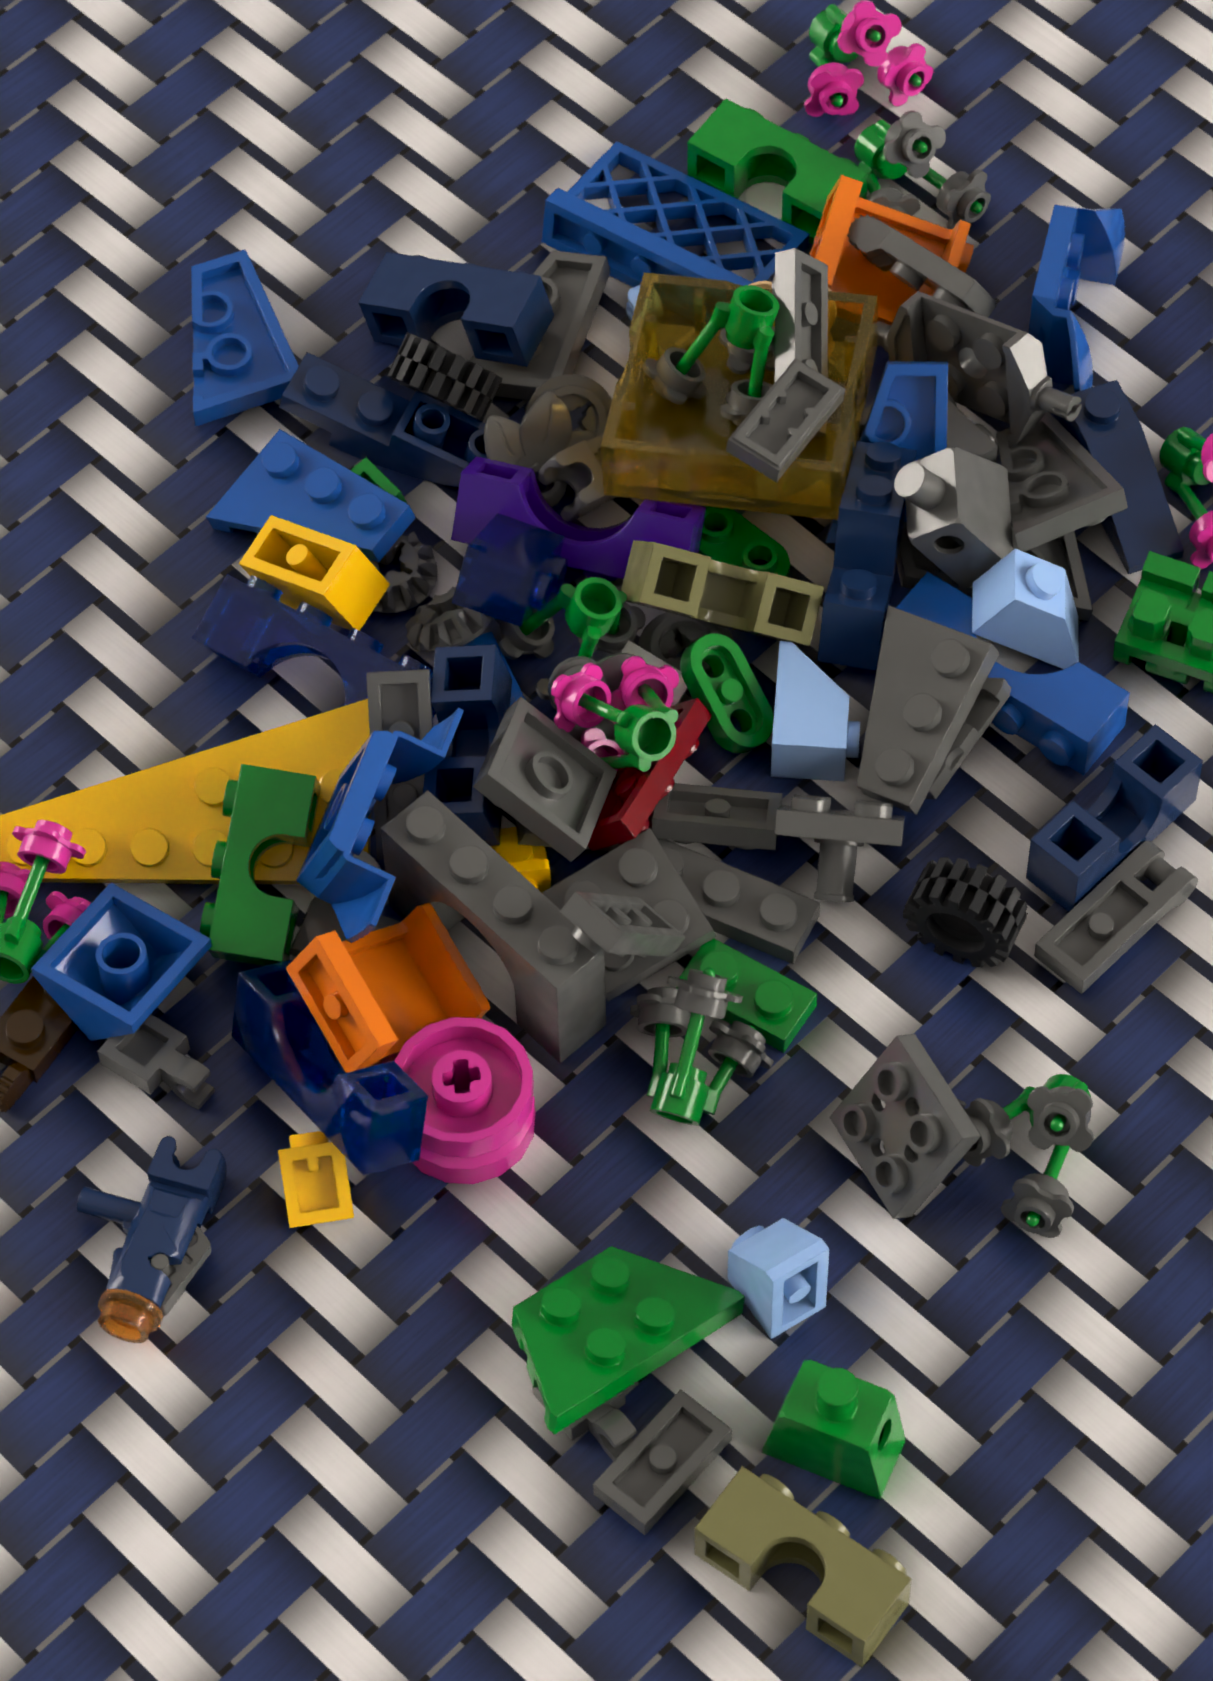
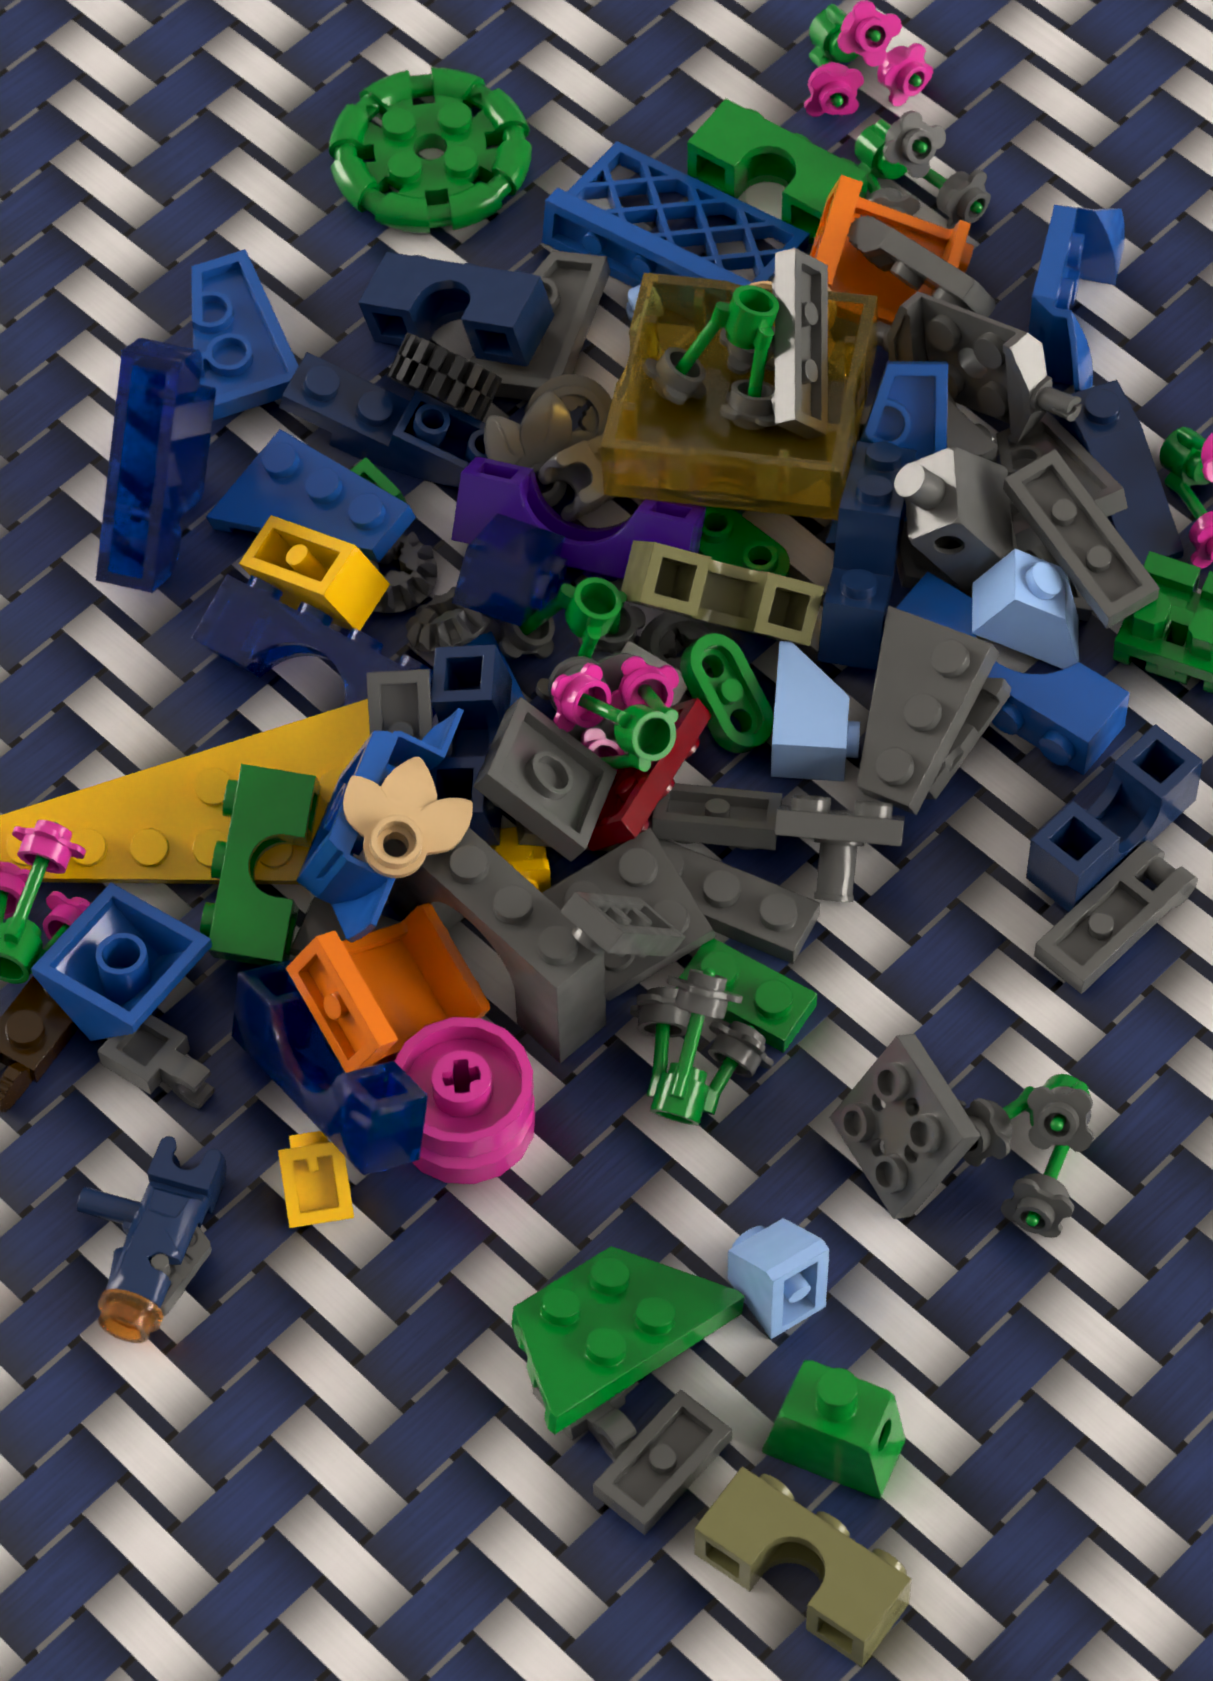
dark grey plate [726,358,846,483] -> none
black tyre [903,857,1028,968] -> none
none -> clear blue brick [95,338,216,593]
none -> green plate [329,67,532,233]
none -> tan plate [343,756,473,878]
none -> dark grey plate [1003,449,1160,629]

